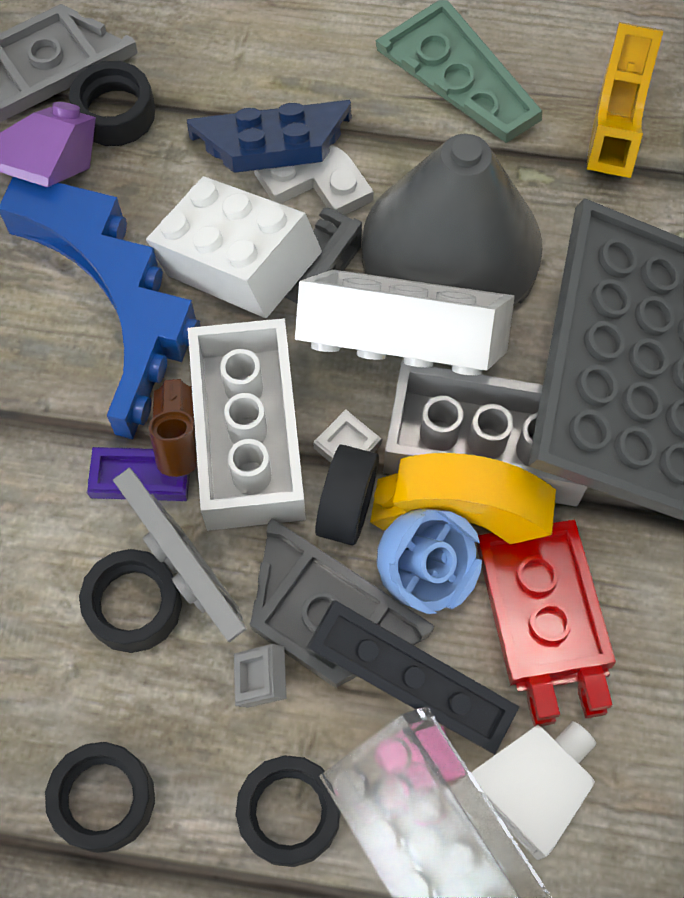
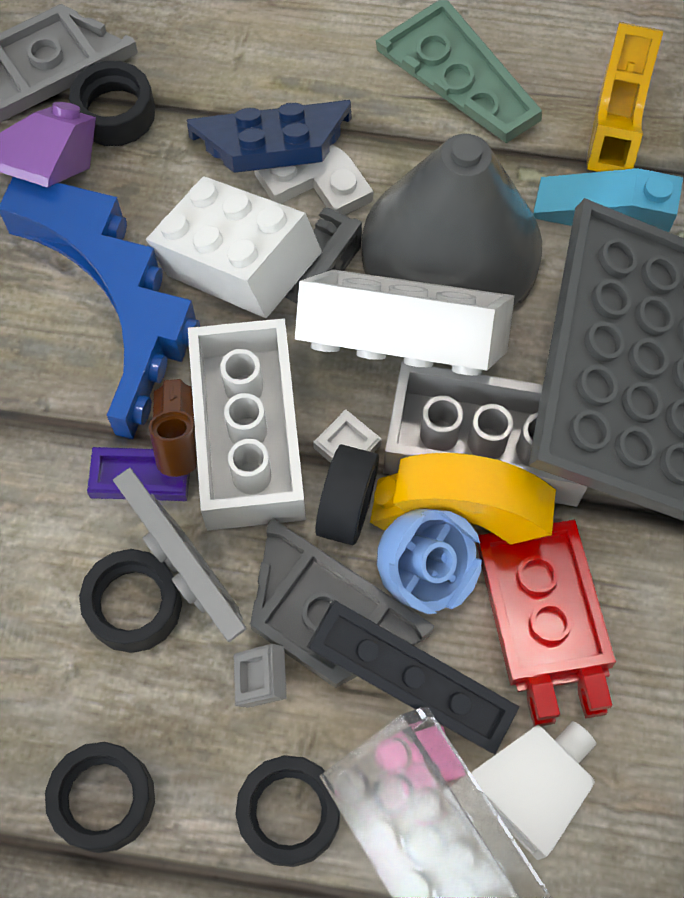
none -> medium azure slope [533,168,683,232]

